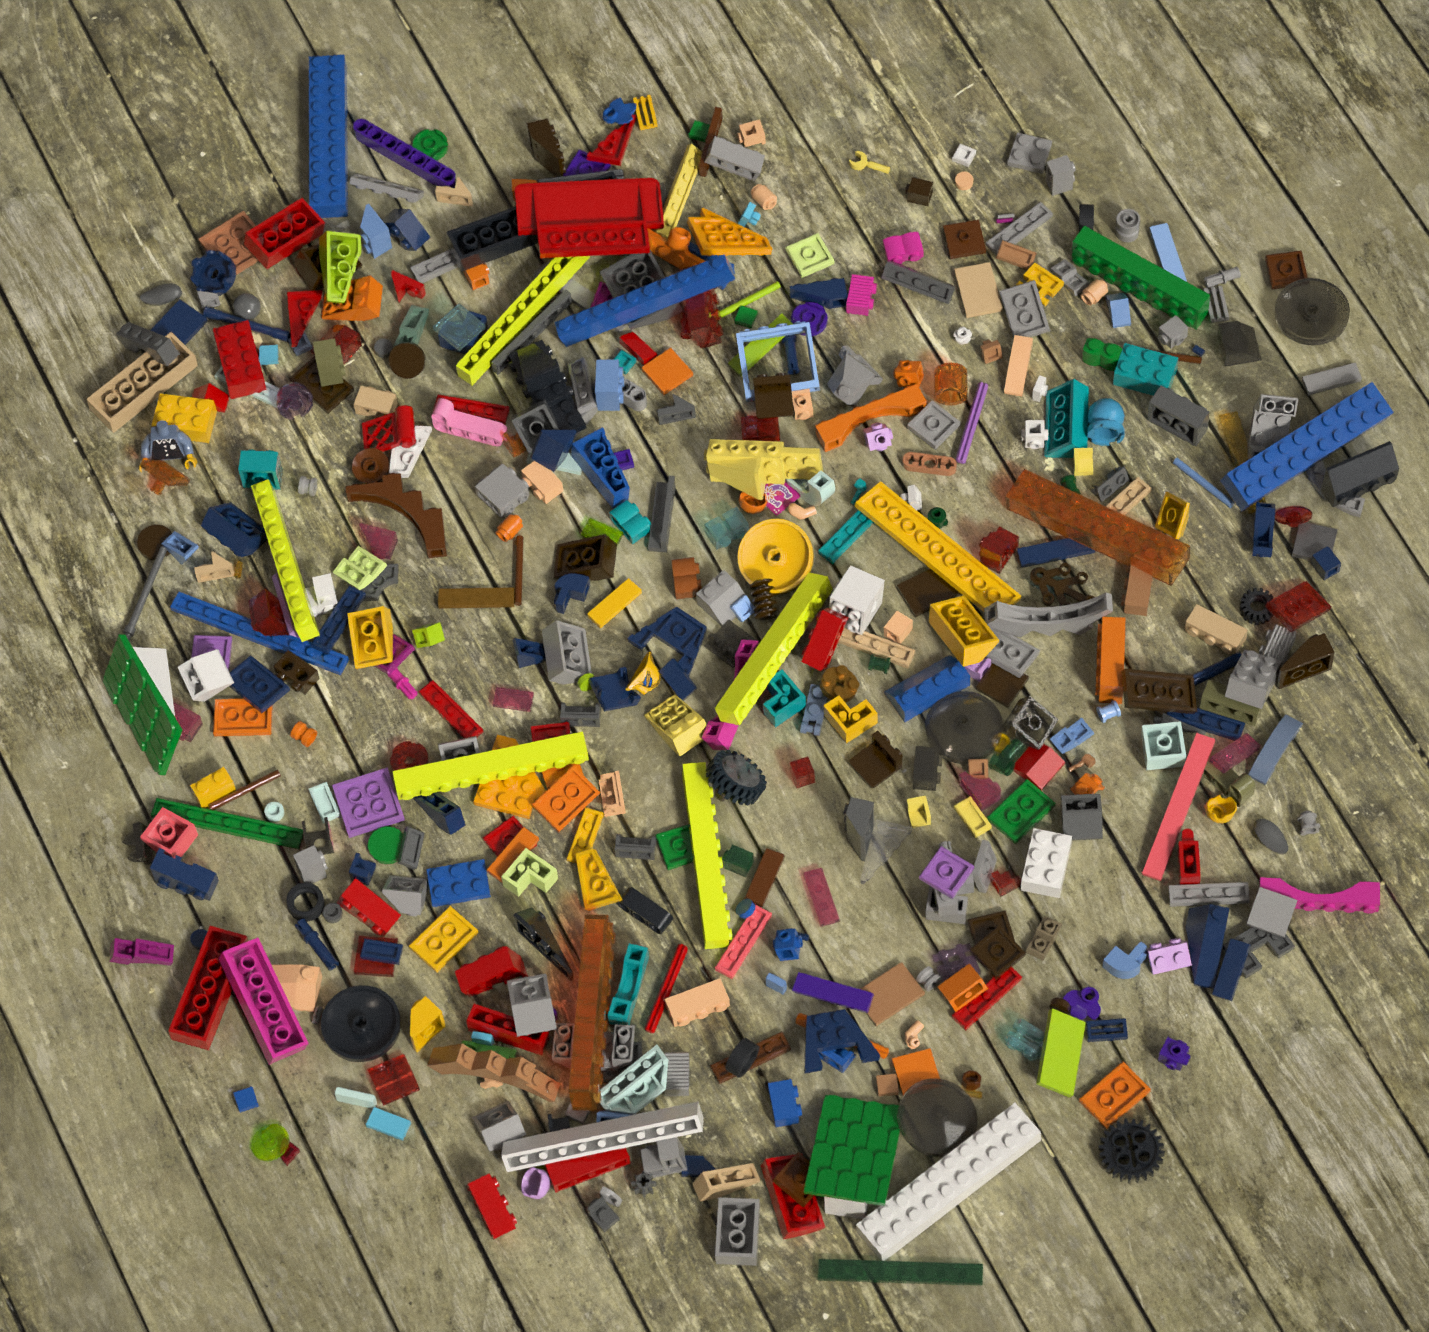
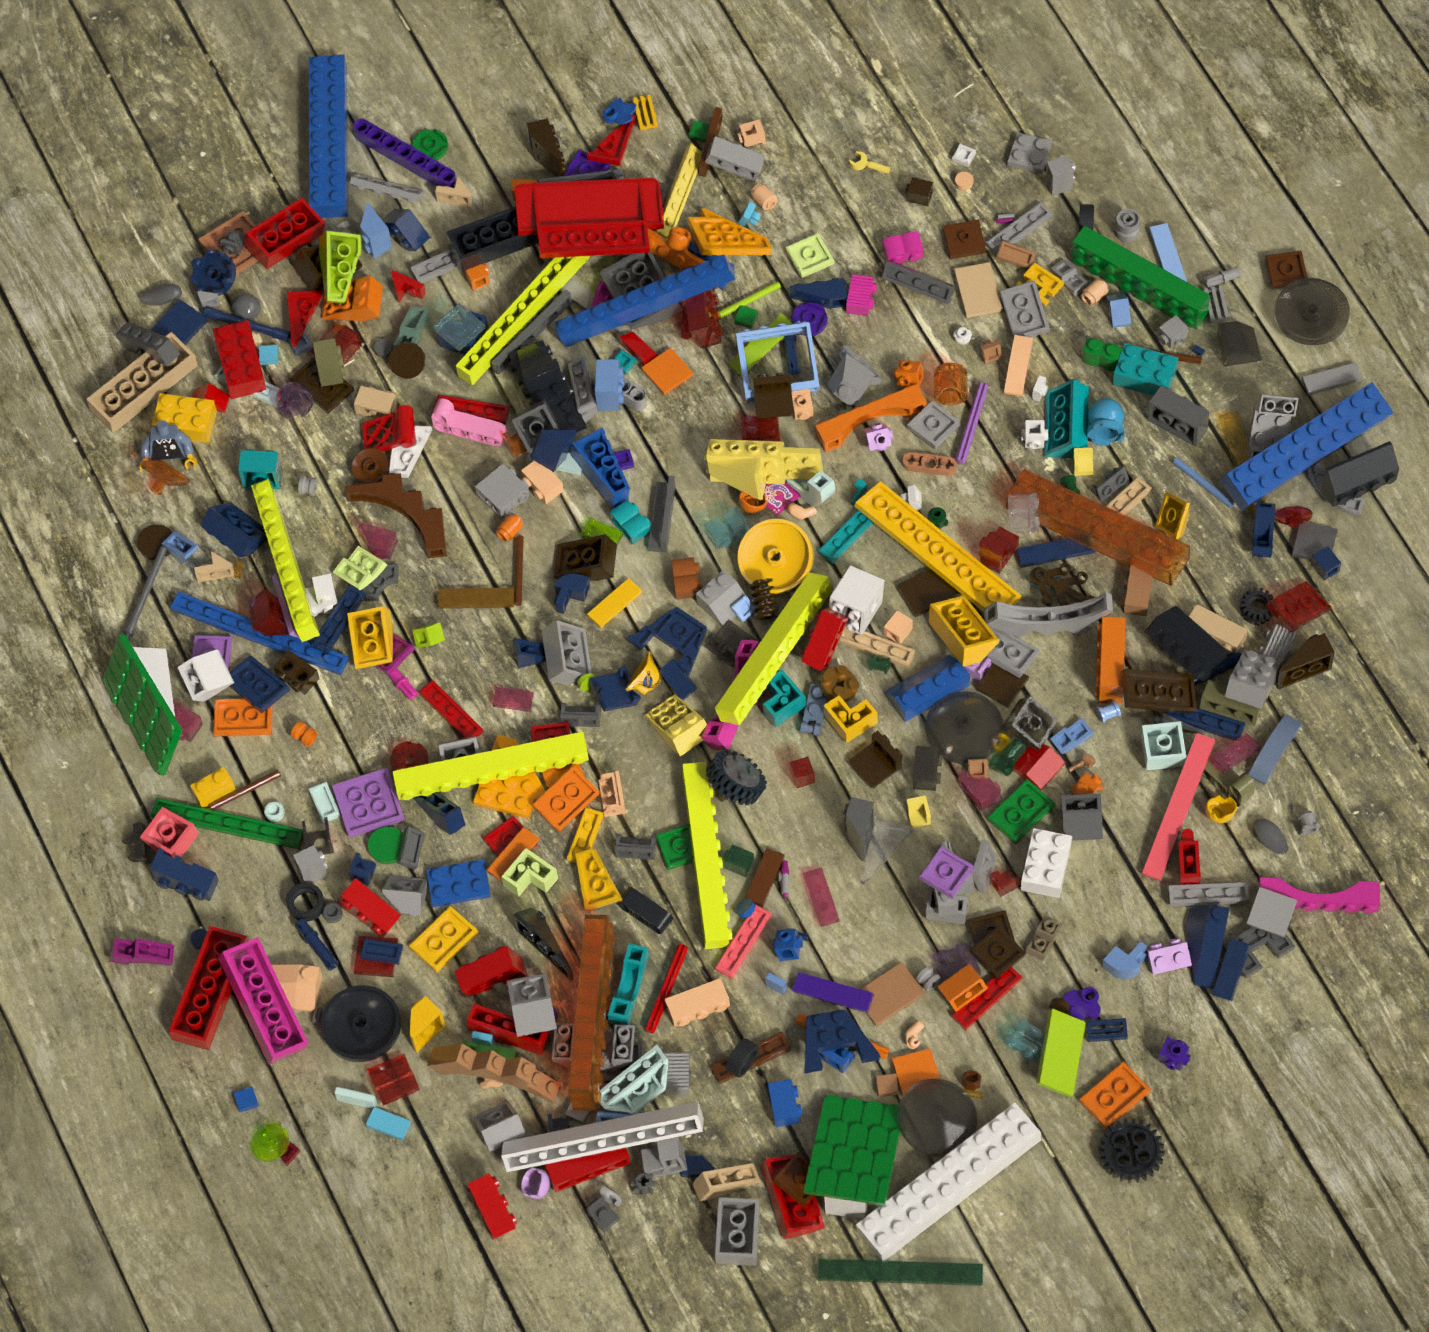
dark grey slope [657,394,696,425] -> none
light yellow tile [954,796,992,838] -> none
none -> dark grey bracket [220,229,245,256]
none -> light grey piece [779,861,789,898]
none -> clear brick [1008,493,1040,533]
none -> black slope [1144,606,1229,682]

